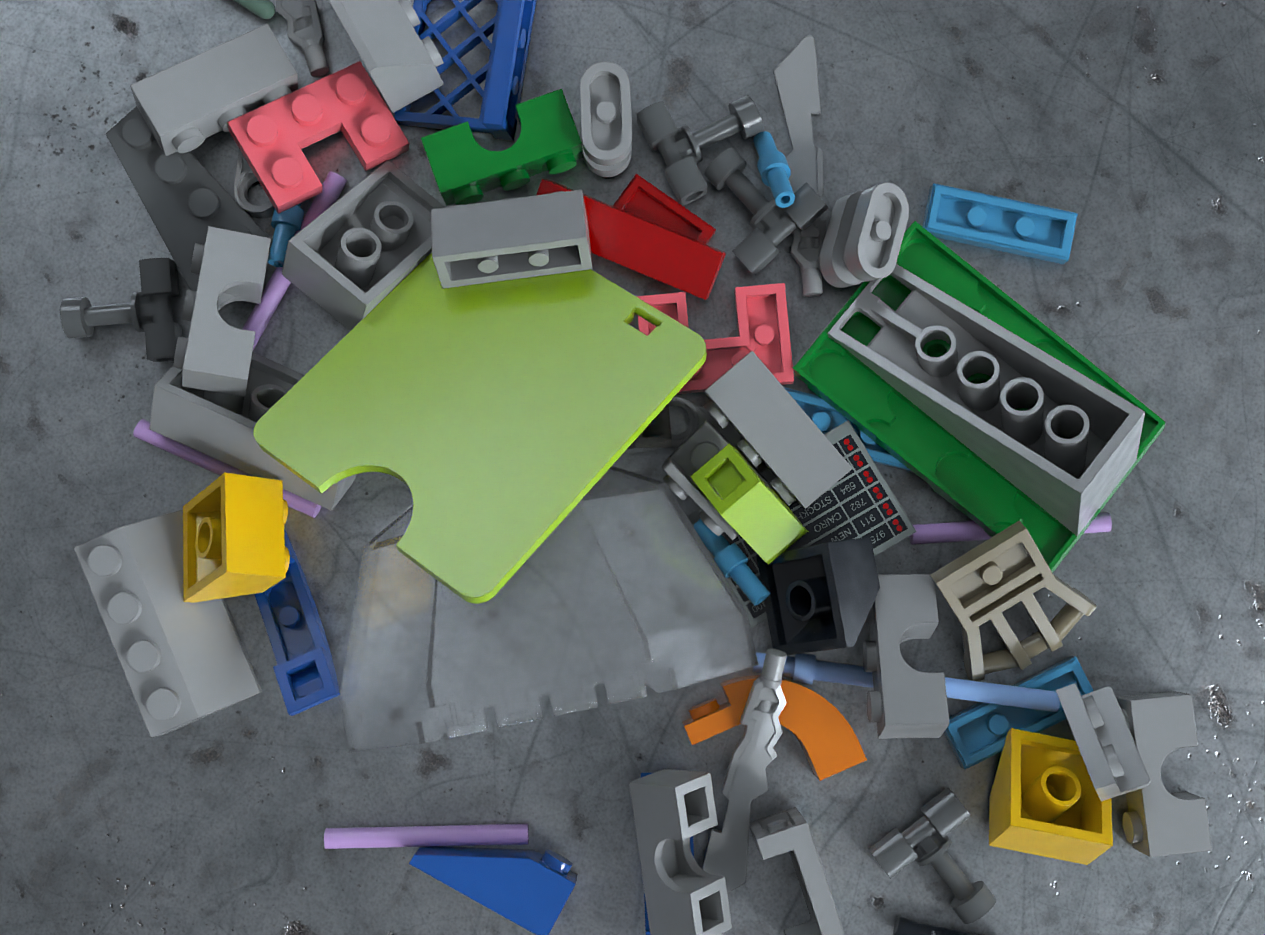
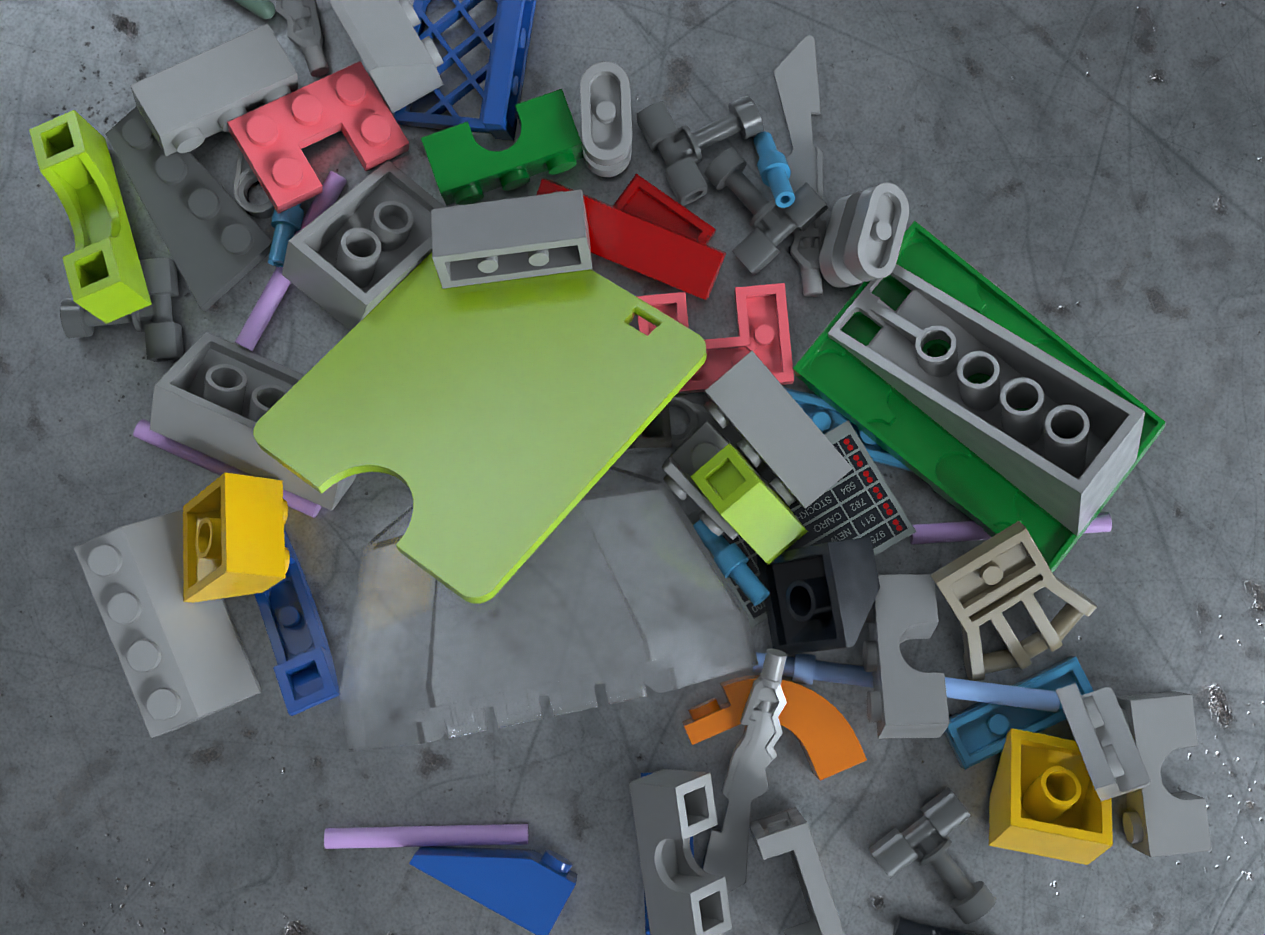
light grey arch [173,226,271,397] -> none
dark azure tile [922,183,1078,264] -> none
none -> lime arch [29,110,152,324]

